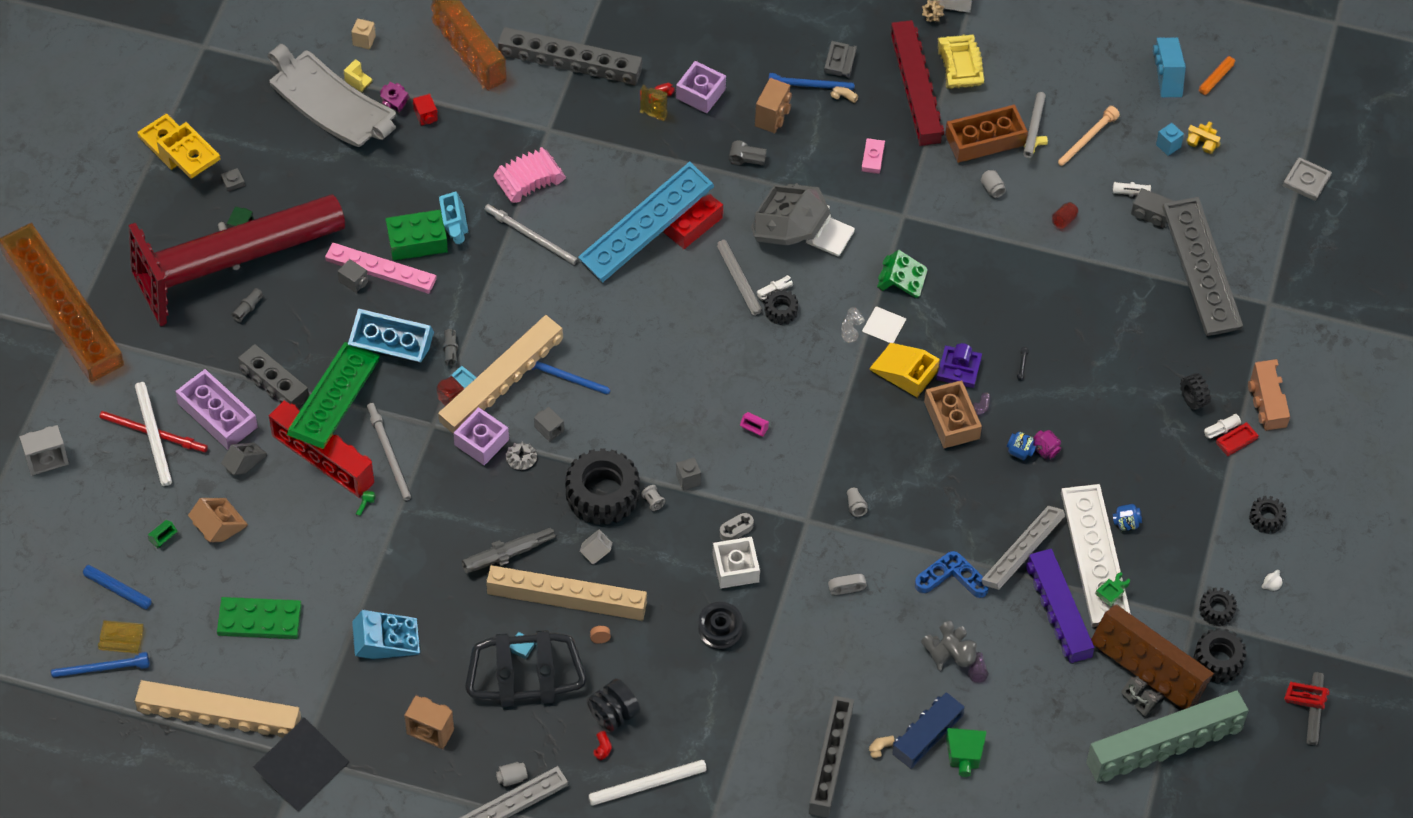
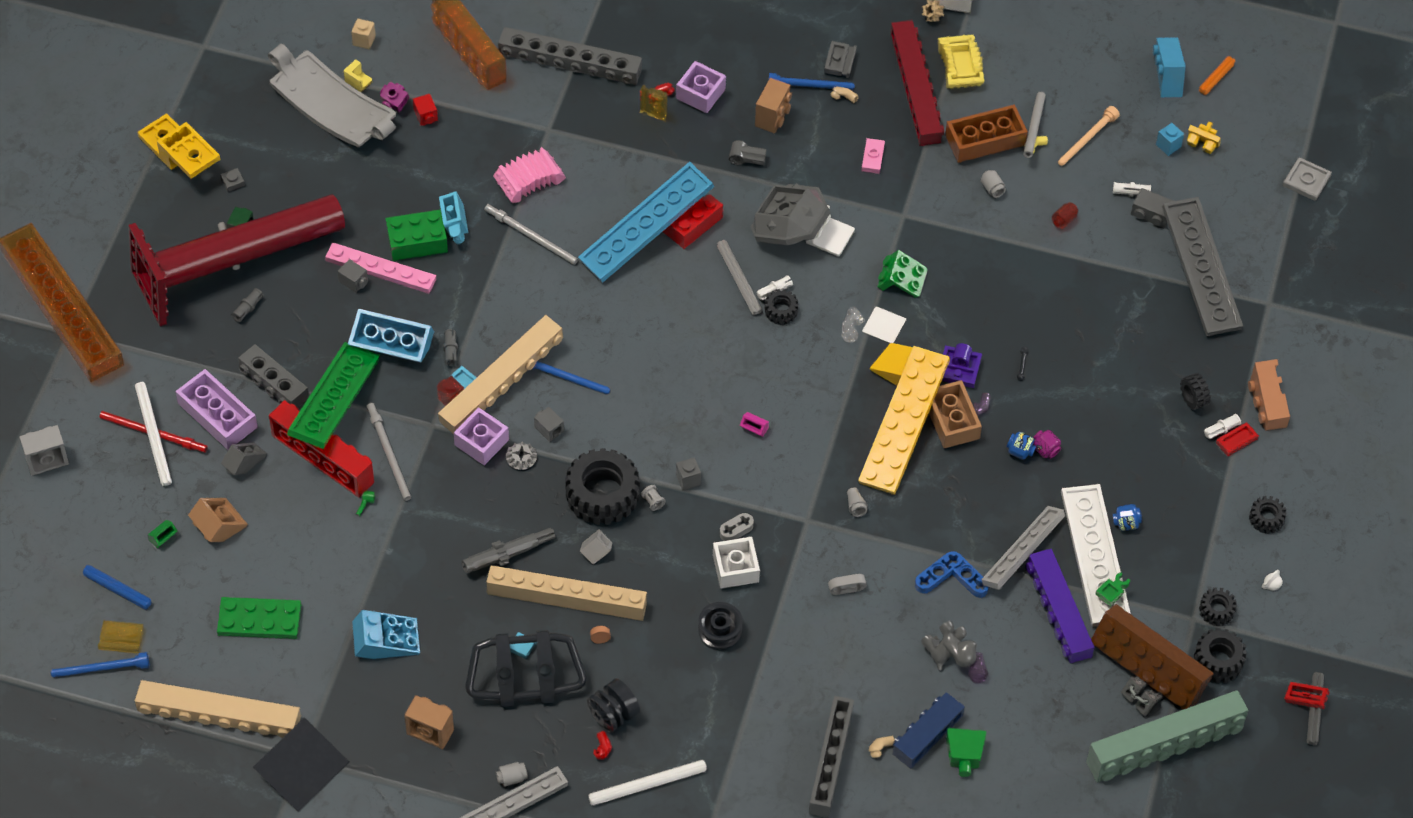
none -> yellow plate [858,346,950,495]

